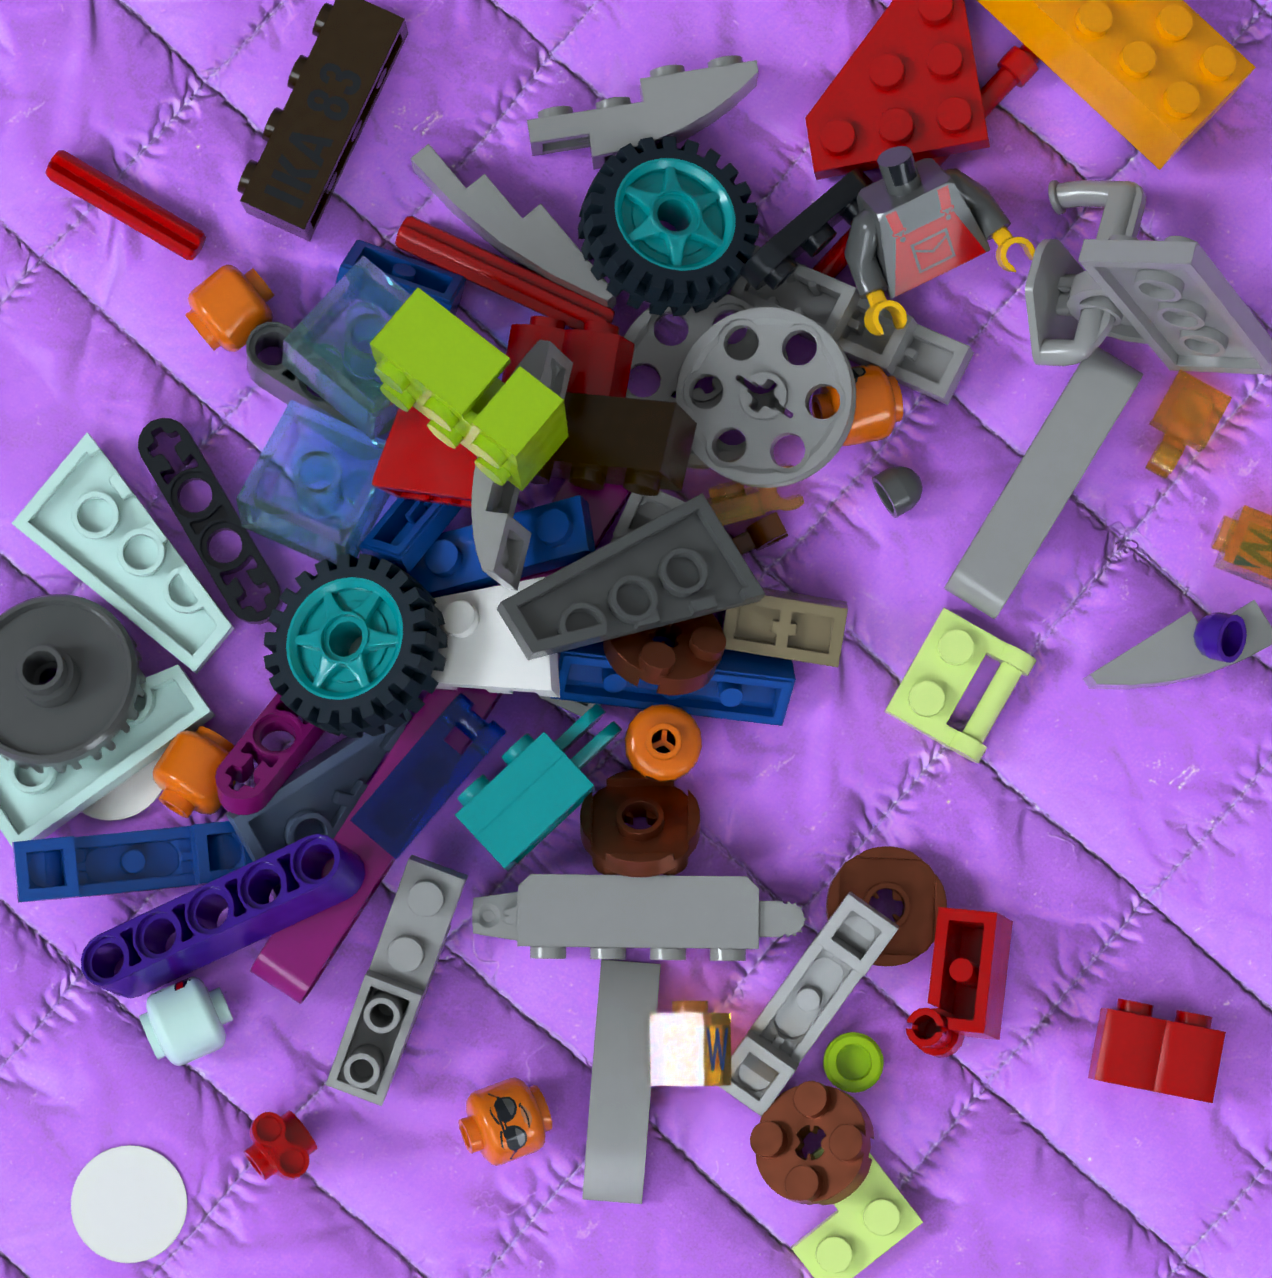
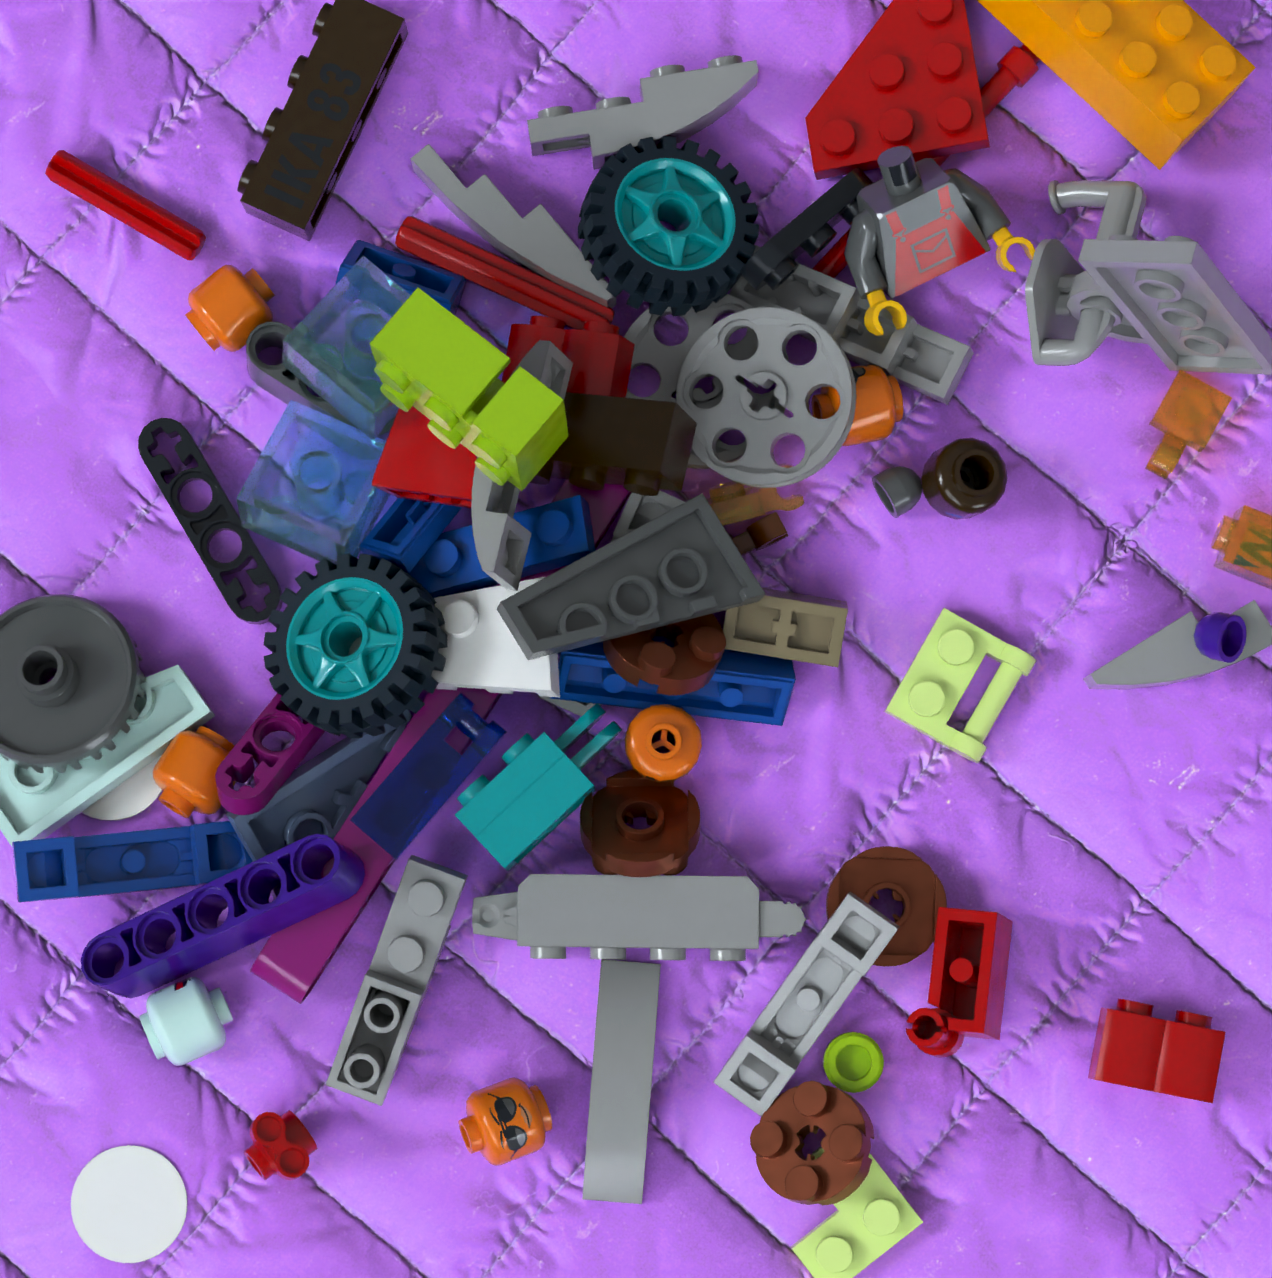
light aqua wing [11,432,235,674] -> none
brick [650,1001,731,1086] -> none
light grey beam [944,347,1143,619] -> none
none -> dark brown head [921,438,1008,520]

